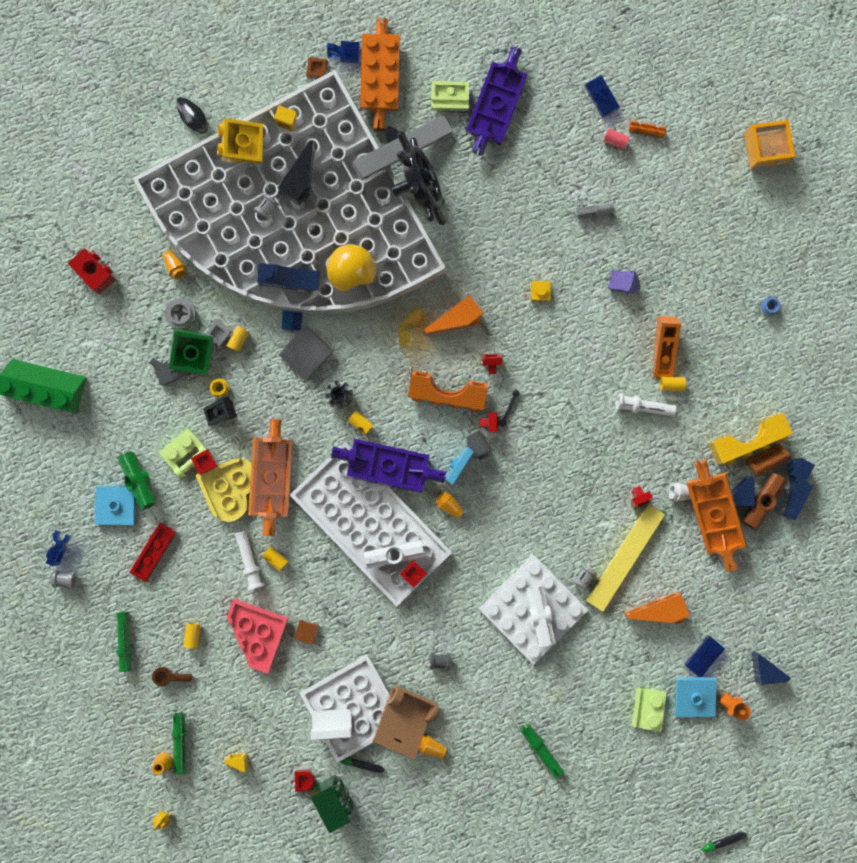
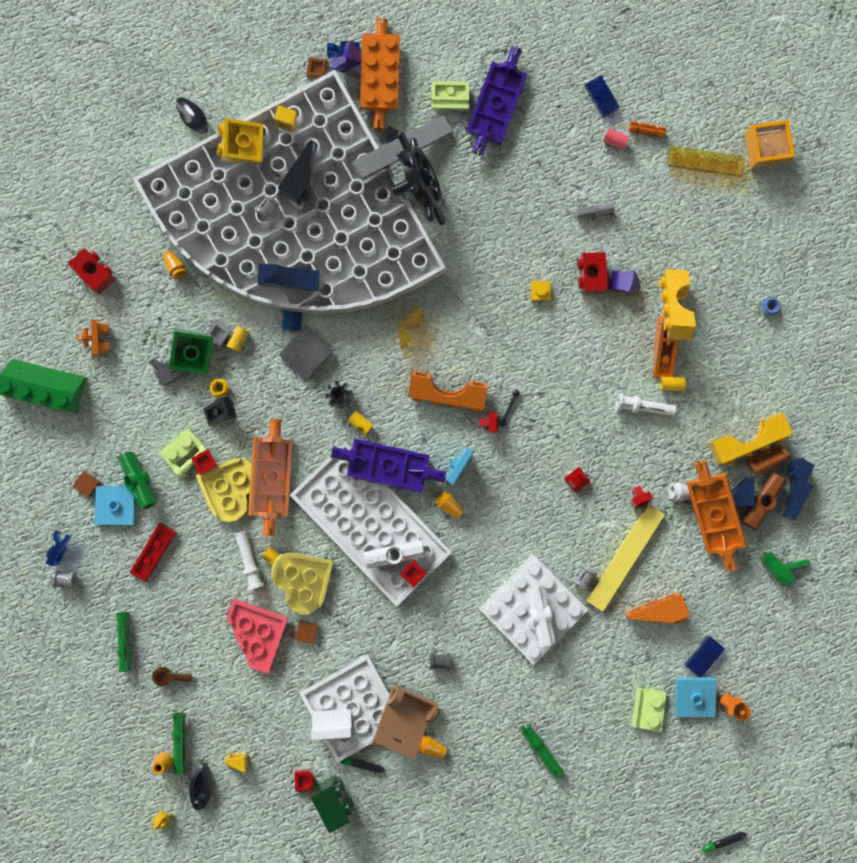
light grey gear [165,298,196,329] -> none
yellow piece [183,623,201,649] -> none
yellow cylinder [326,244,377,293] -> none
orange slope [424,295,484,336] -> none
dark grey brick [466,431,492,461] -> none
red tile [481,353,502,374] -> none
dark blue slope [751,651,791,685] -> none
none -> dark orange tile [72,471,101,497]
none -> orange hips [77,320,109,357]
none -> black arm [189,762,212,810]
none -> light yellow plate [271,553,333,615]
none -> dark purple tile [330,41,361,73]
none -> red tile [563,467,591,493]
none -> red brick [577,252,608,294]
none -> yellow arch [659,269,696,340]
none -> clear yellow plate [667,146,745,177]
none -> green piece [760,551,810,587]

